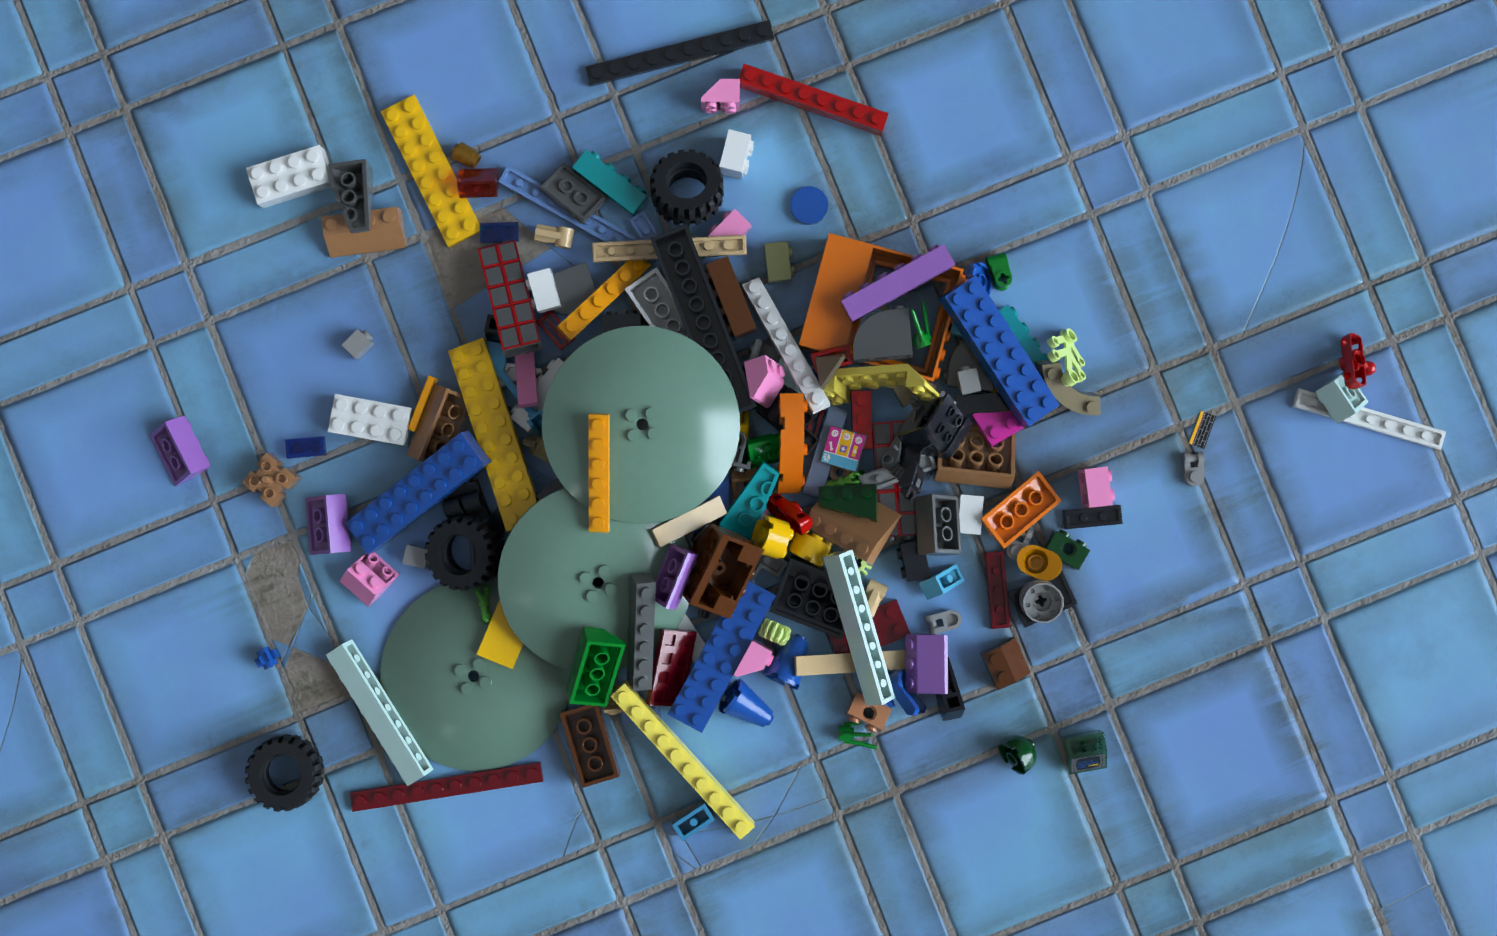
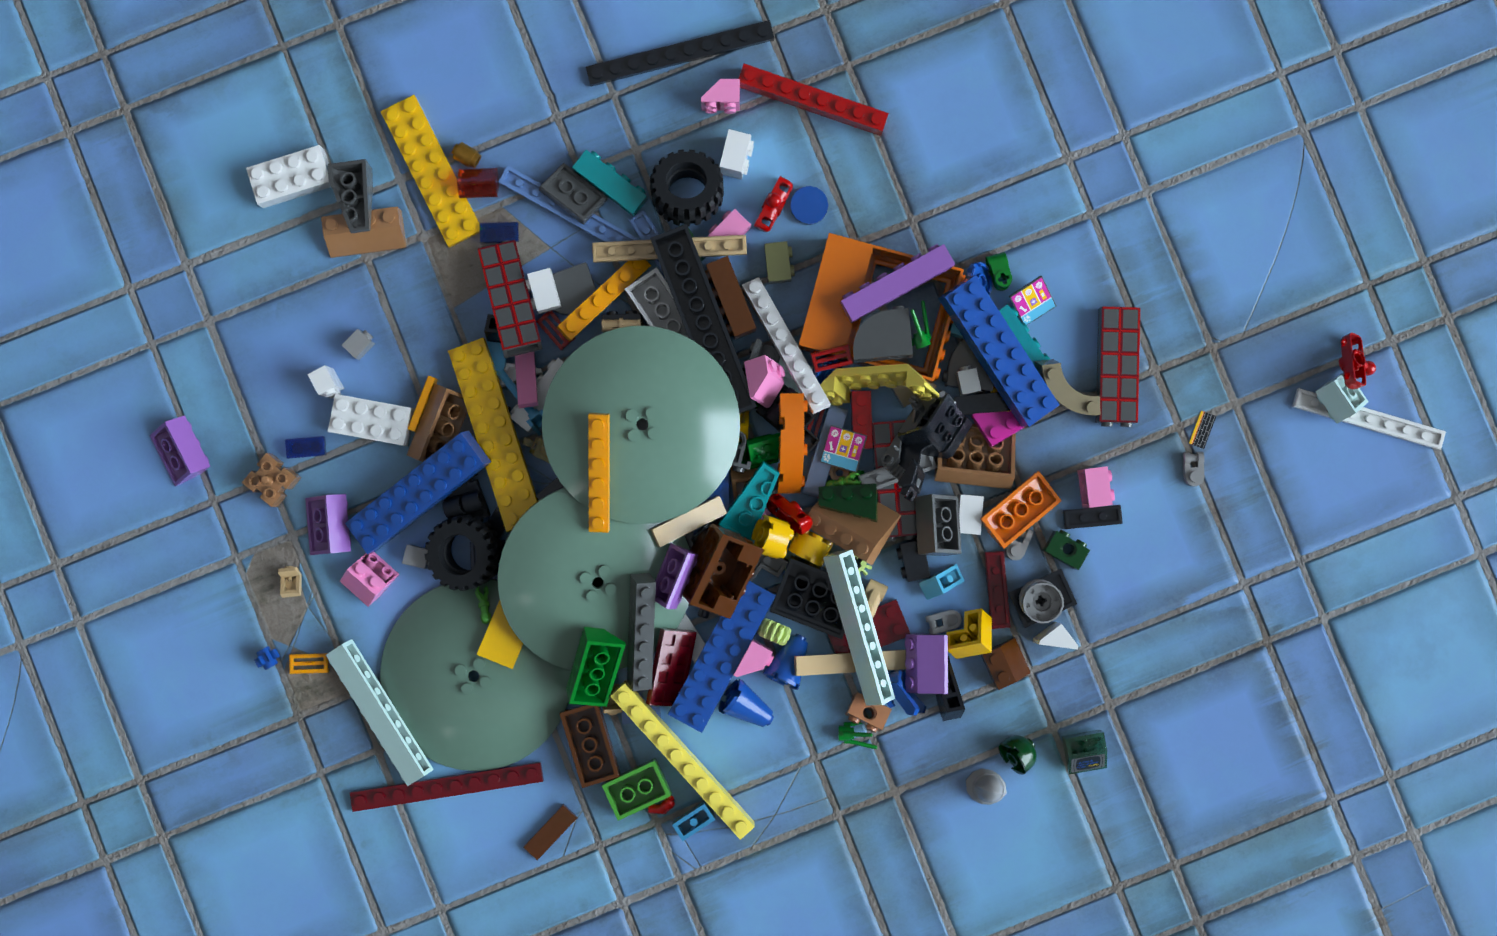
black tyre [245,734,325,812] -> none
tan piece [534,224,574,249] -> none
dark tan slope [815,352,846,390] -> none
light orange piece [1017,545,1062,581] -> none
yellowish green plant [1047,328,1086,387] -> none
none -> tan bracket [278,566,302,598]
none -> light orange tile [289,653,329,674]
none -> white brick [307,365,344,399]
none -> reddish brown tile [523,804,578,860]
none -> tan pin [601,318,641,332]
none -> bright green brick [601,758,672,821]
none -> red arm [648,796,675,814]
none -> red piece [754,176,793,232]
none -> yellow brick [946,608,992,659]
none -> light grey piece [966,769,1007,805]
none -> piece [1009,276,1056,325]
none -> white slope [1033,622,1078,650]
none -> dark grey brick [1096,307,1140,427]

